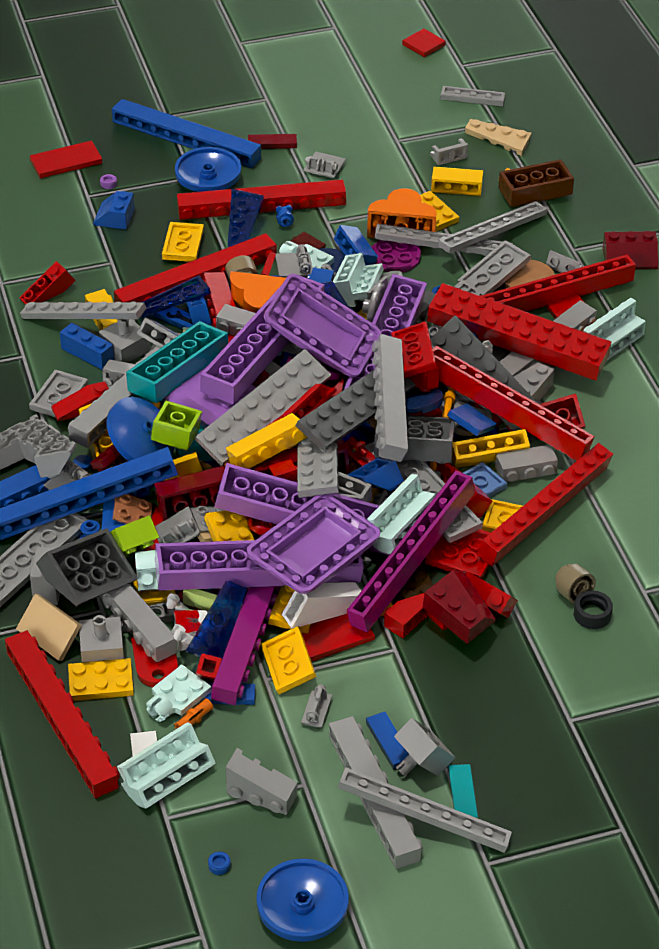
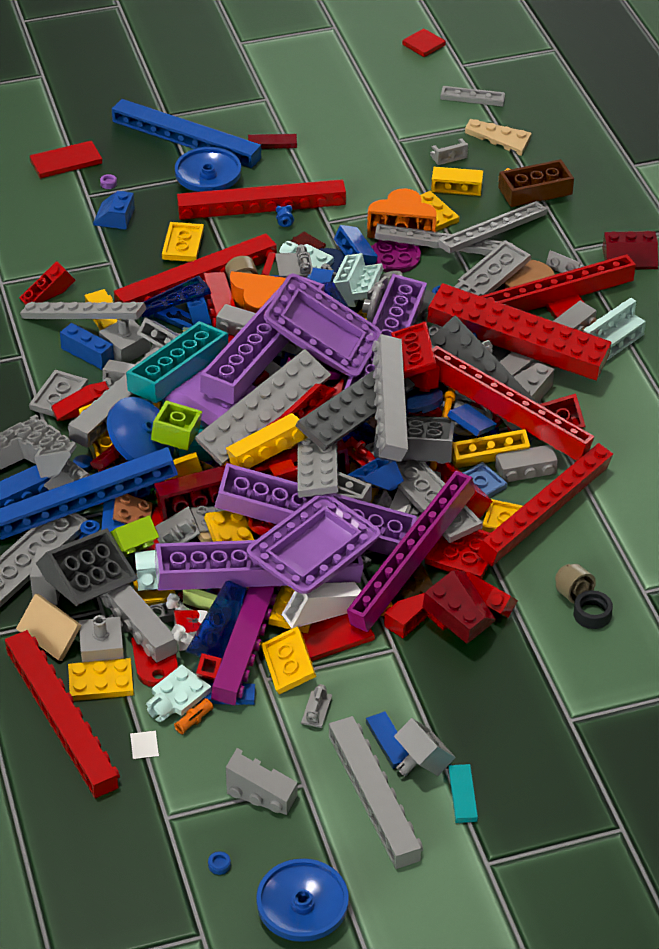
light aqua brick [117,722,216,809] -> none
clear blue wing [228,188,264,247] -> none
light grey hinge [303,151,346,178] -> none
light grey plate [337,767,511,853] -> none
light aqua brick [367,474,436,554] -> none

